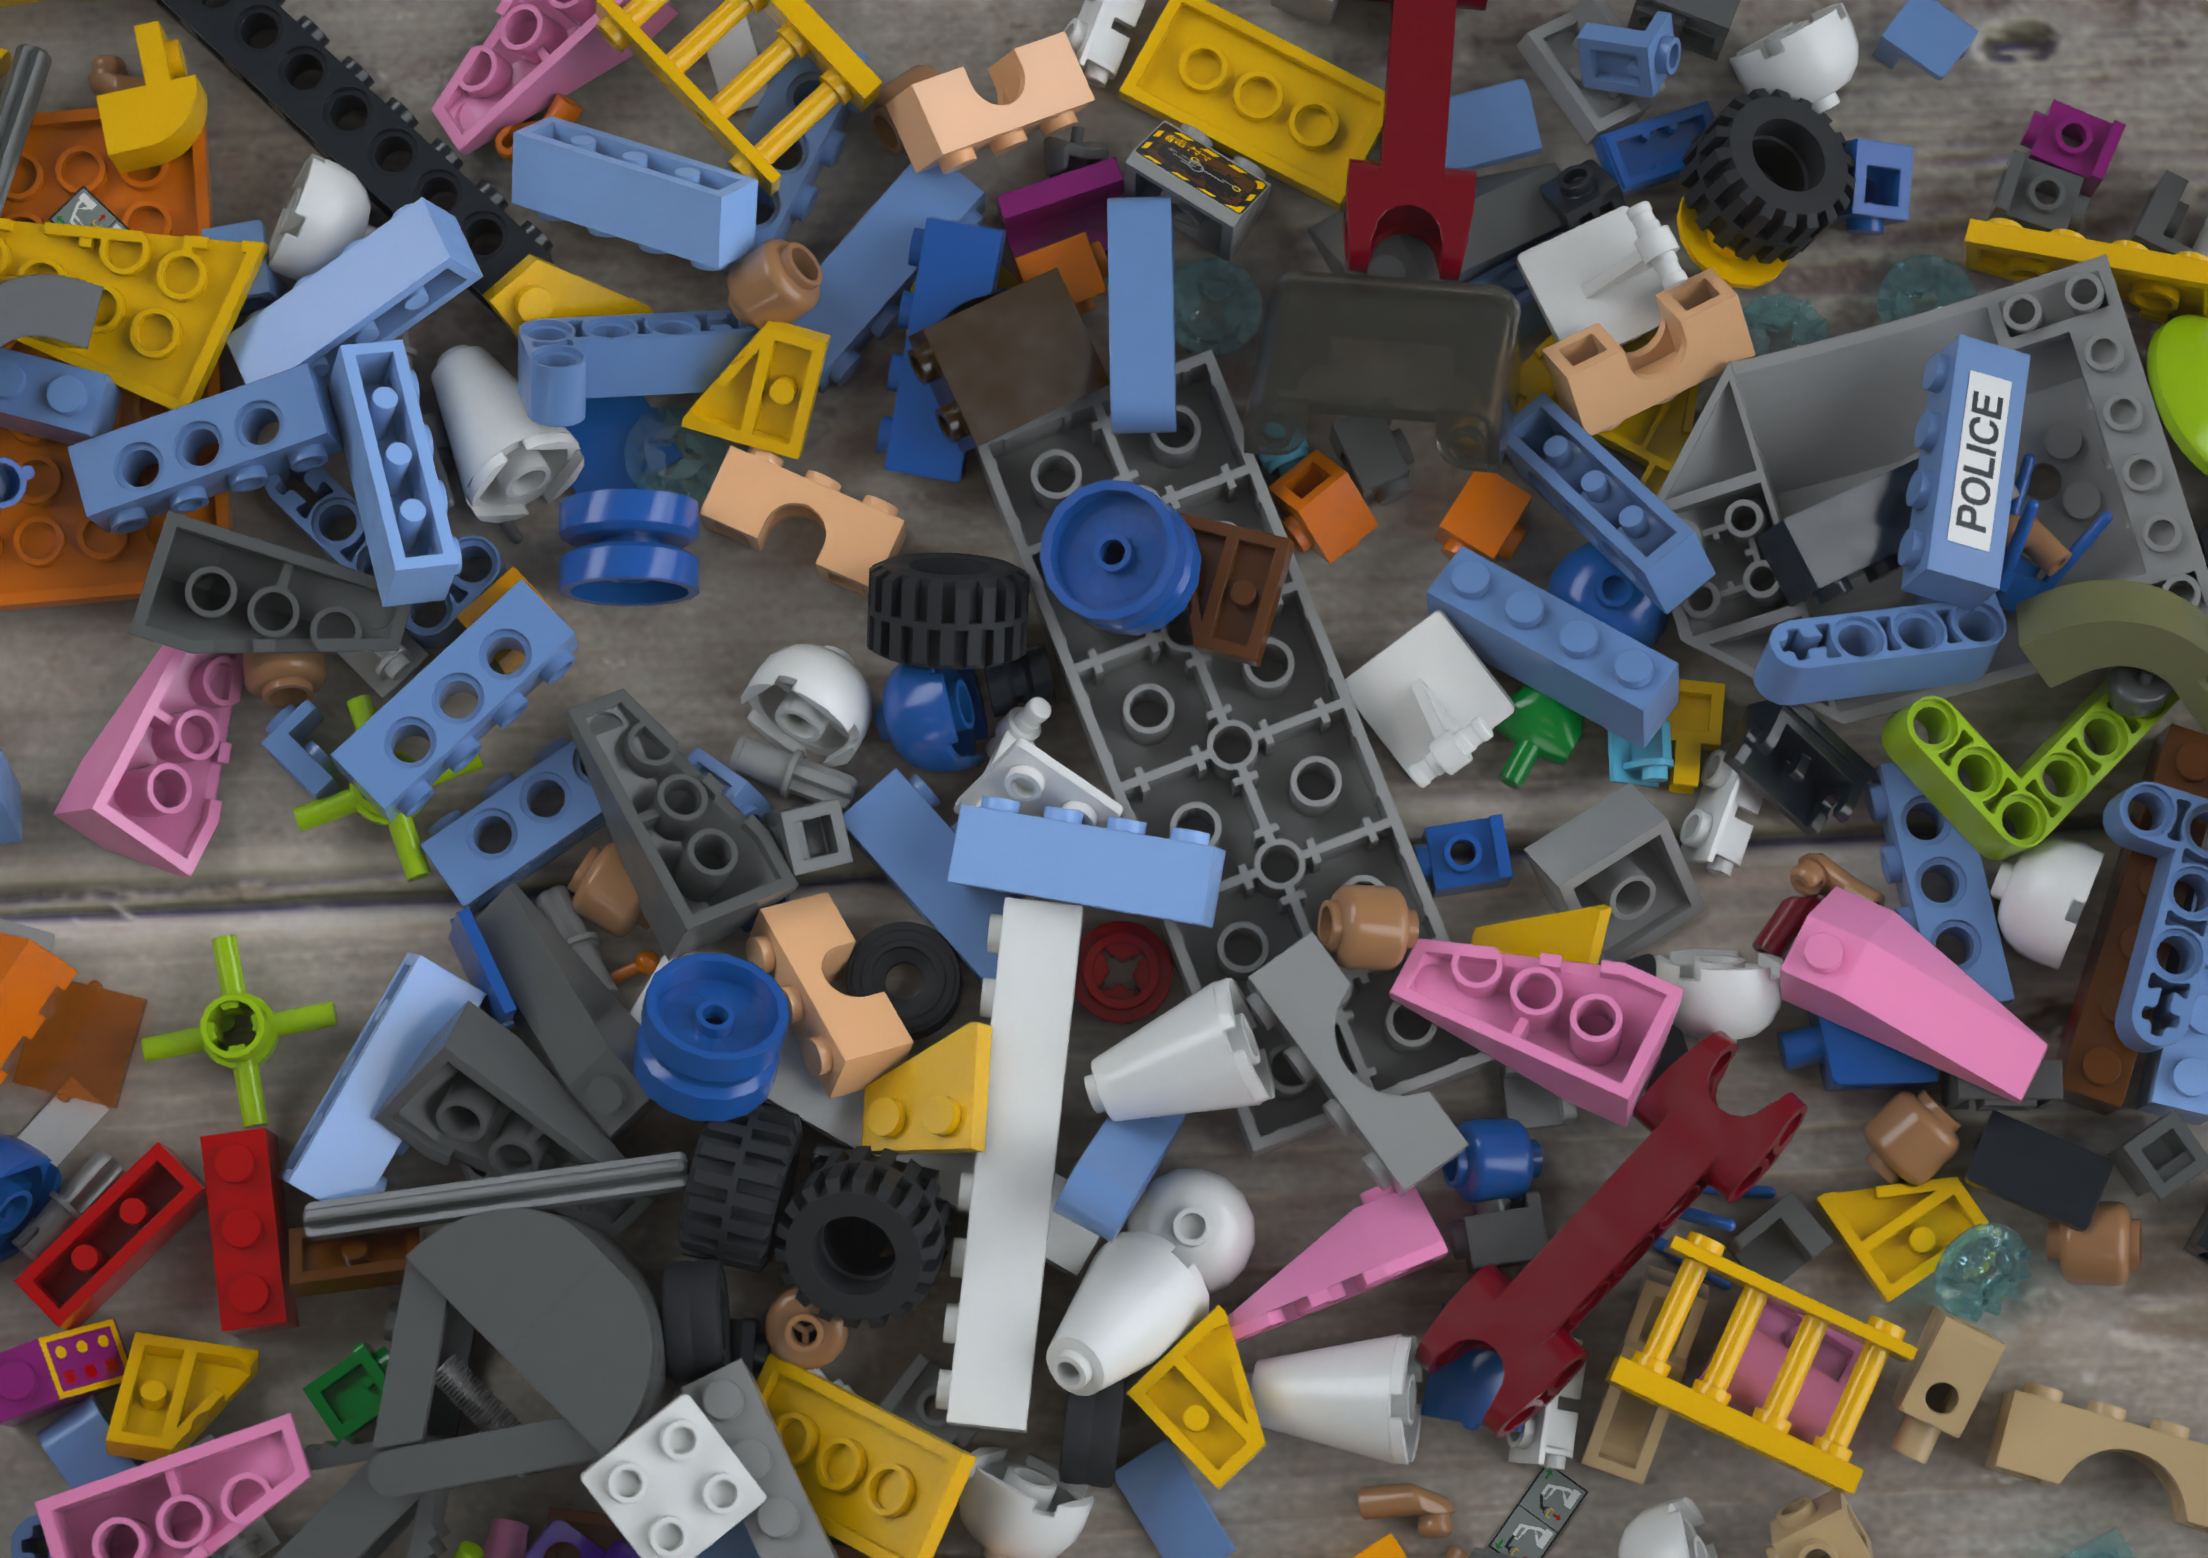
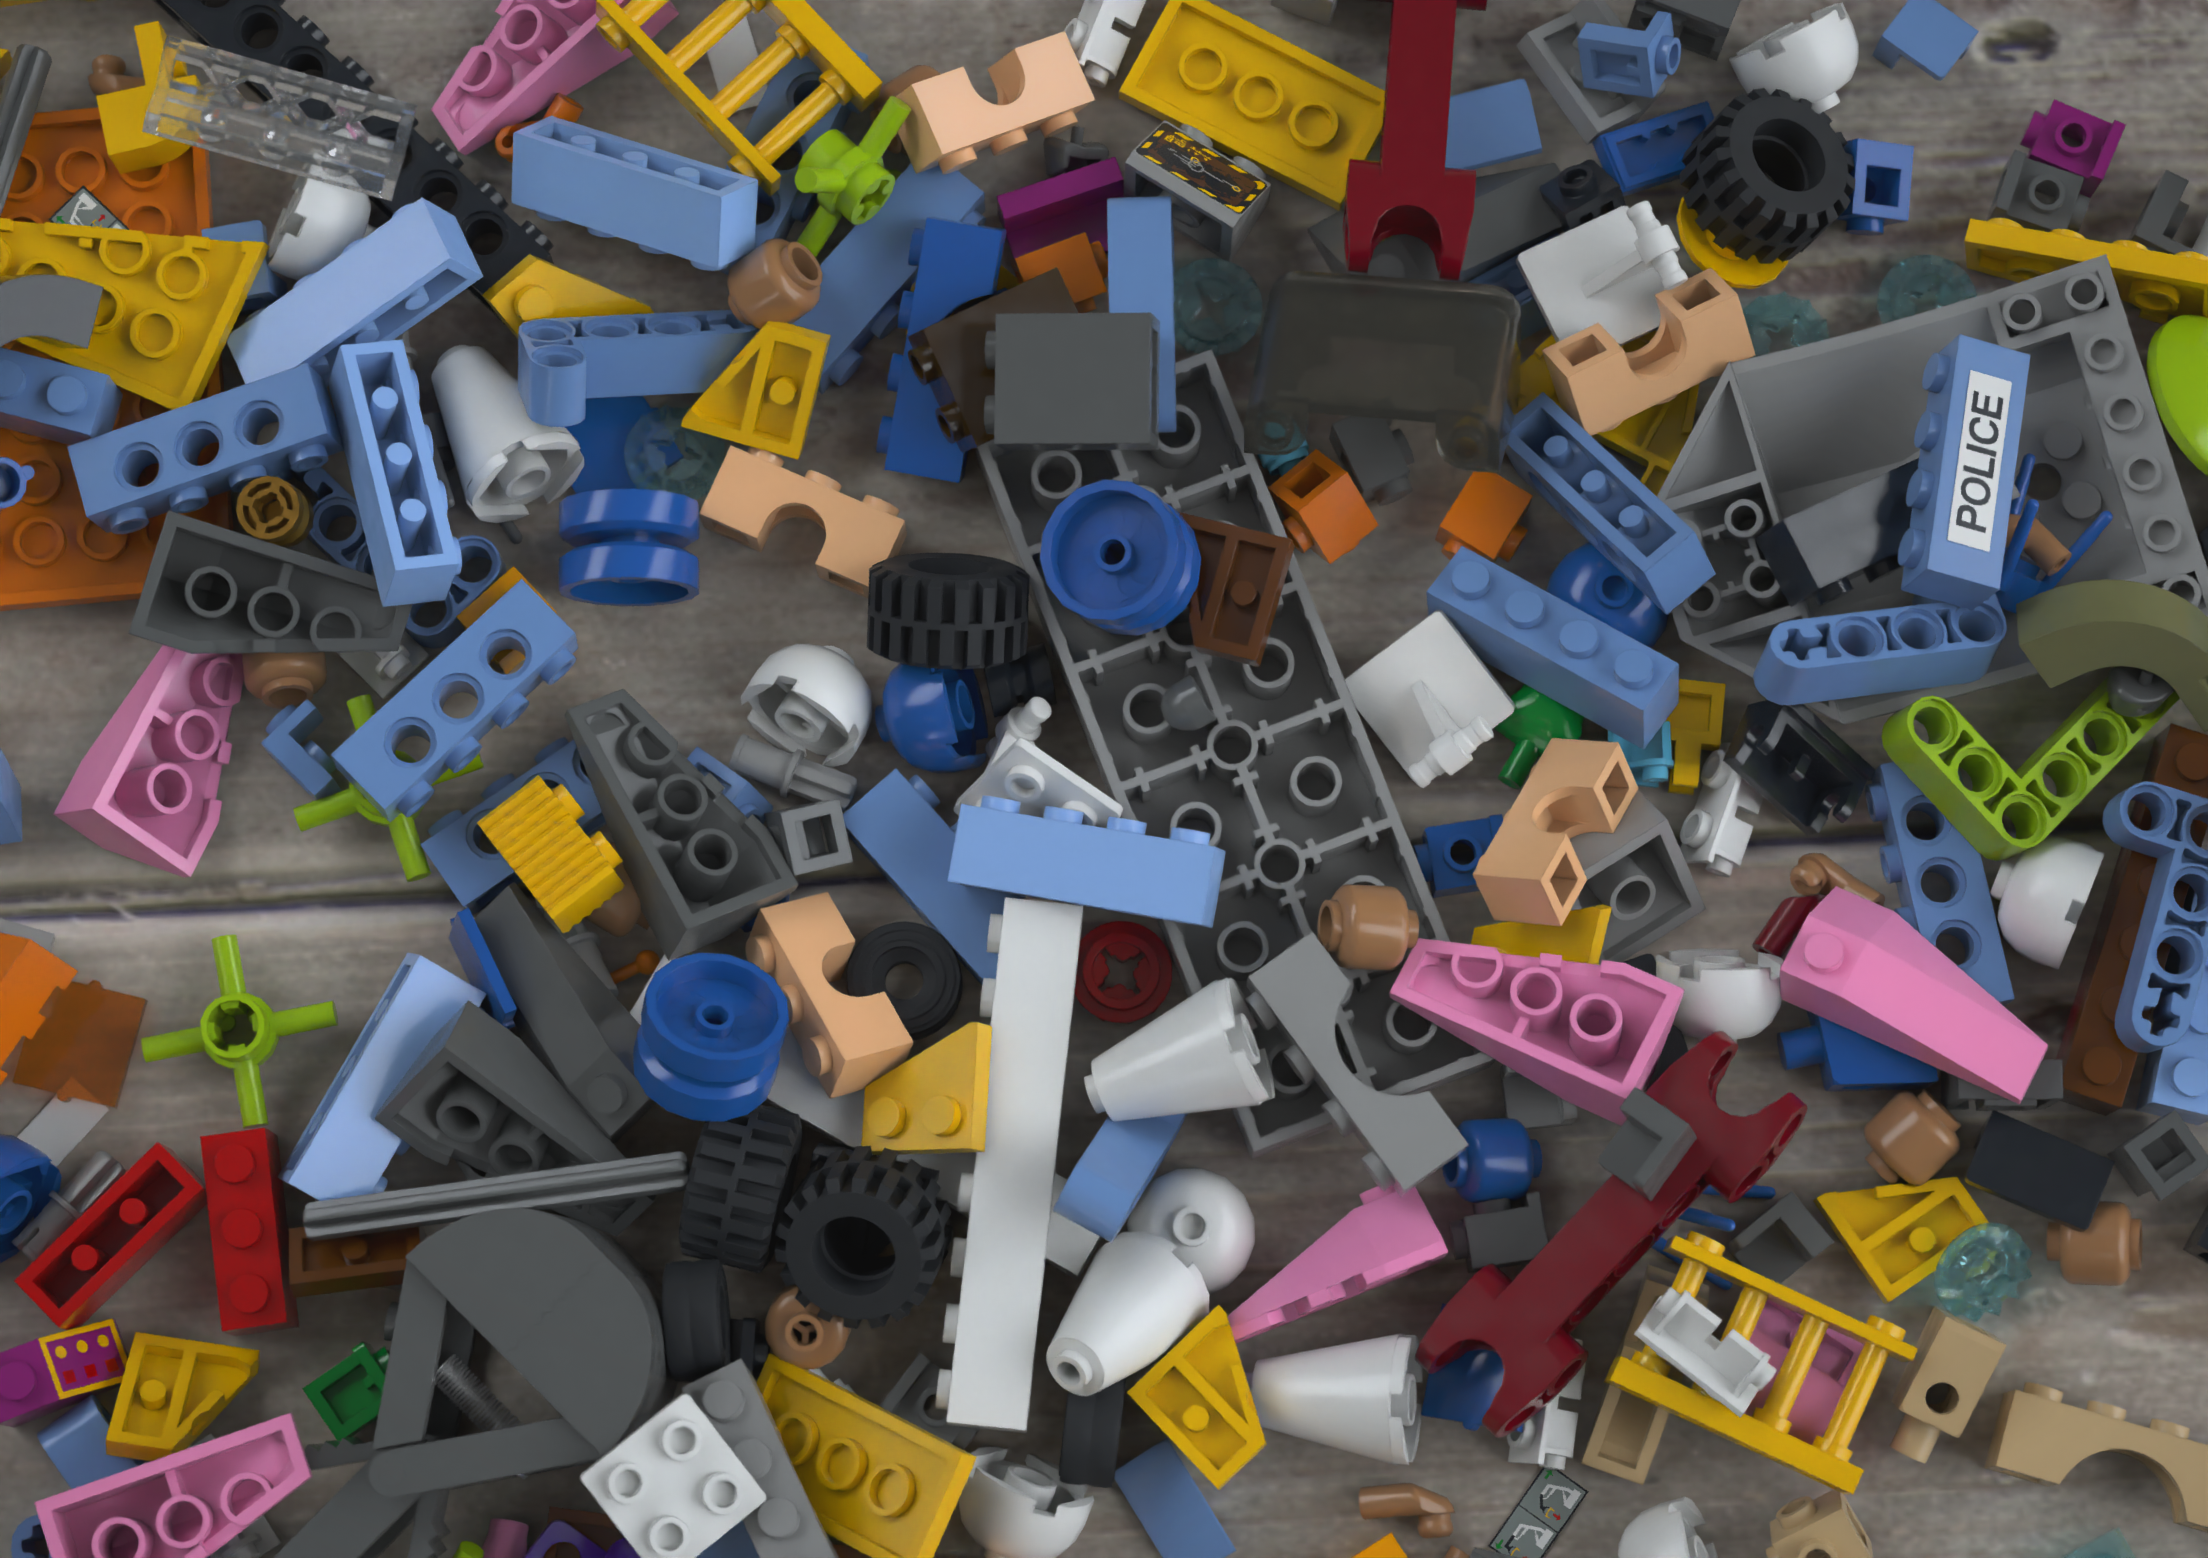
none -> clear fence [142,35,417,201]
none -> pearl gold wheel [236,476,314,548]
none -> yellow brick [477,775,625,933]
none -> lime bar [795,96,911,258]
none -> dark grey brick [984,313,1160,451]
none -> dark grey hinge [1161,674,1216,731]
none -> light nougat arch [1473,738,1639,926]
none -> dark grey panel [1598,1087,1697,1201]
none -> white hinge [1634,1287,1777,1417]

